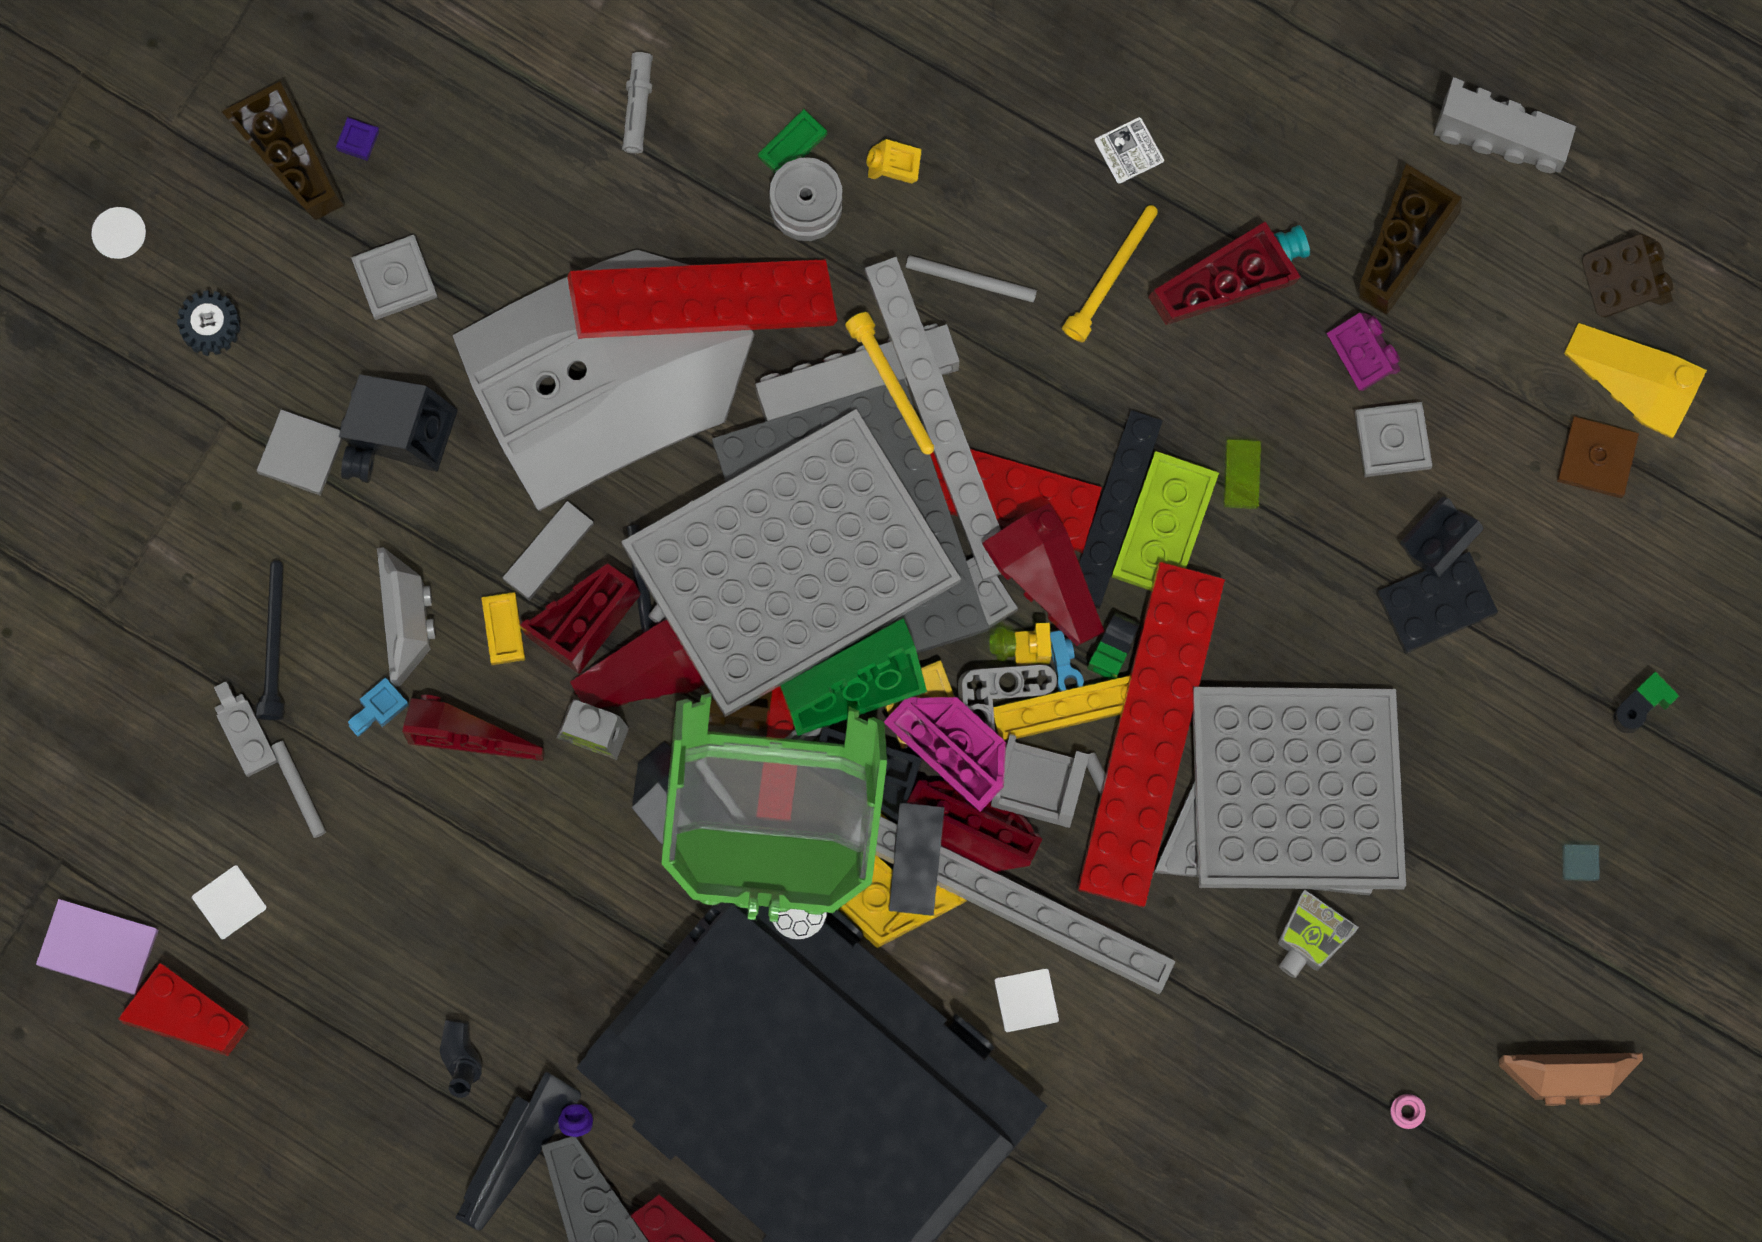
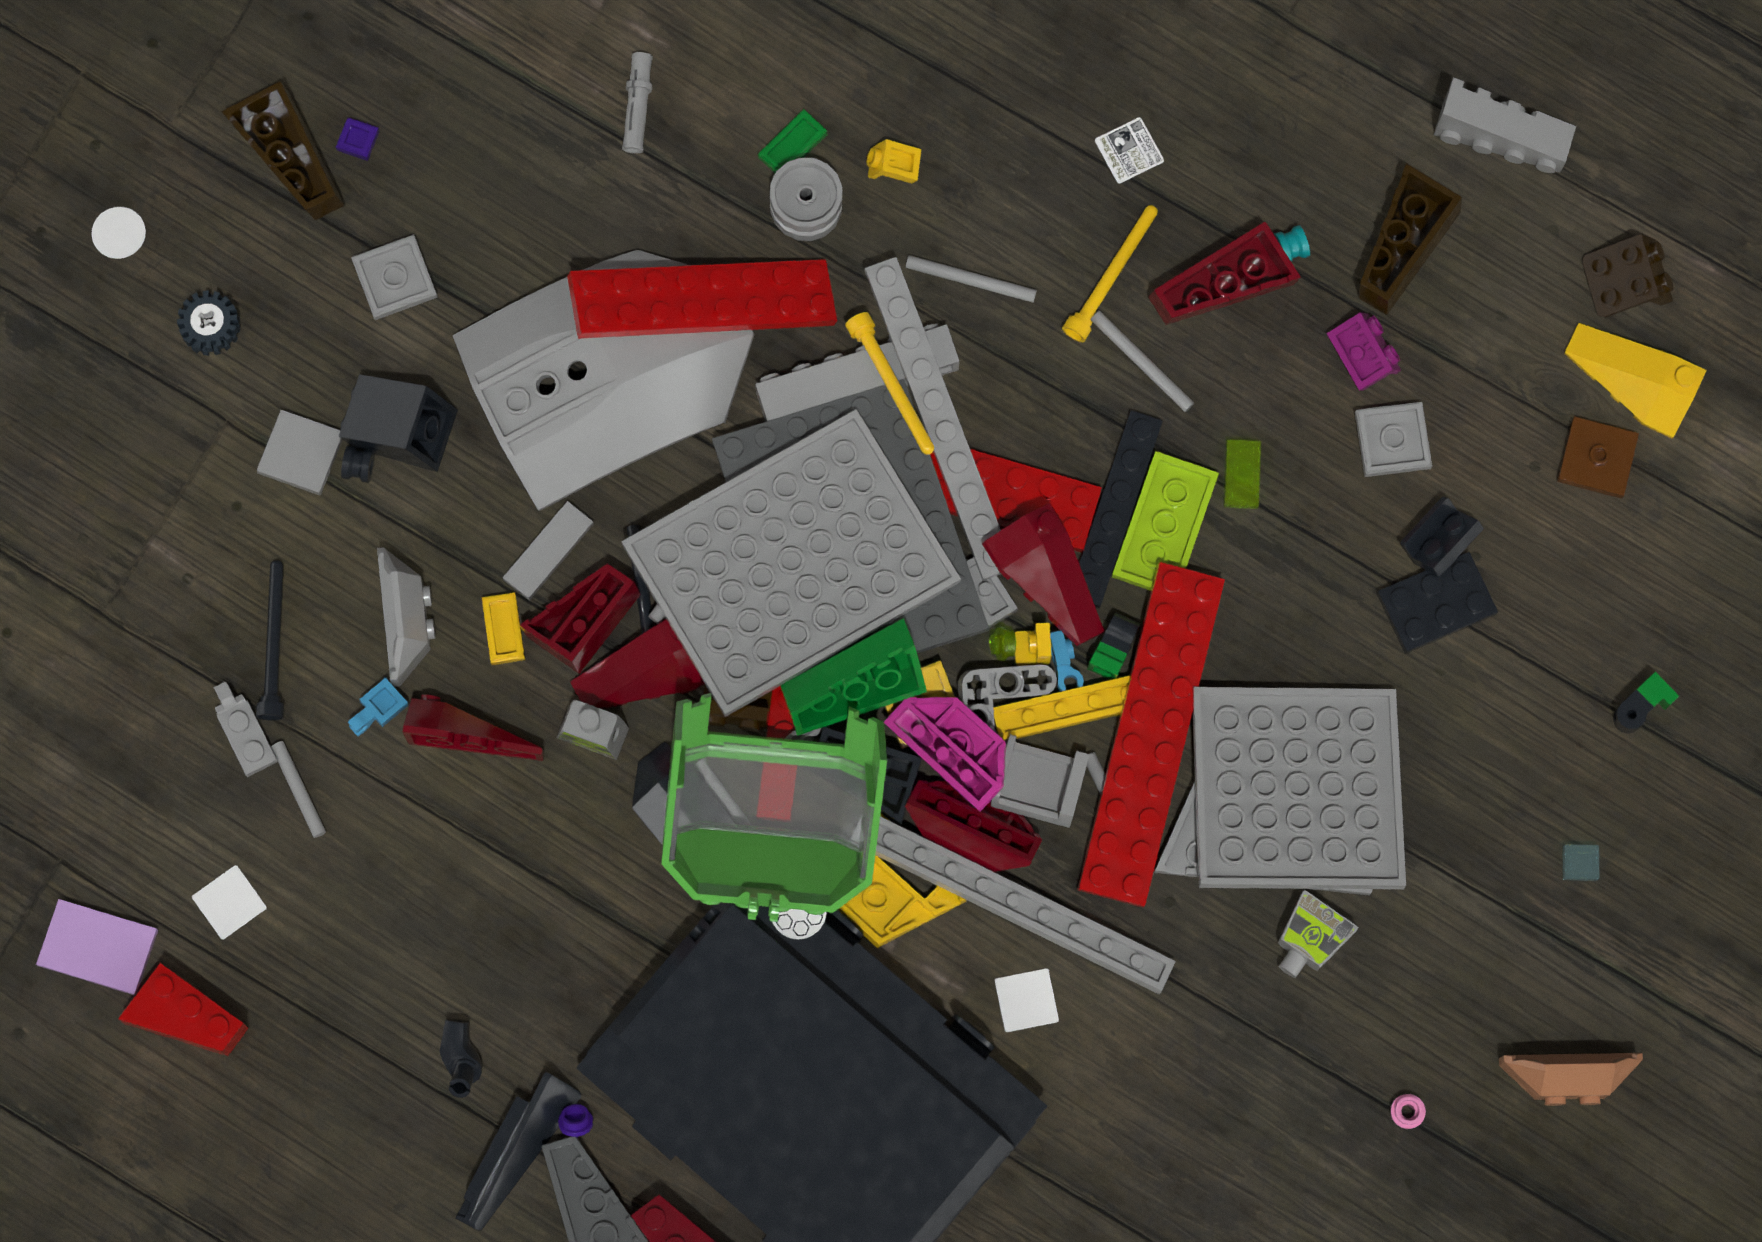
black piece [889,802,945,916] -> none
none -> light grey bar [1091,311,1194,412]

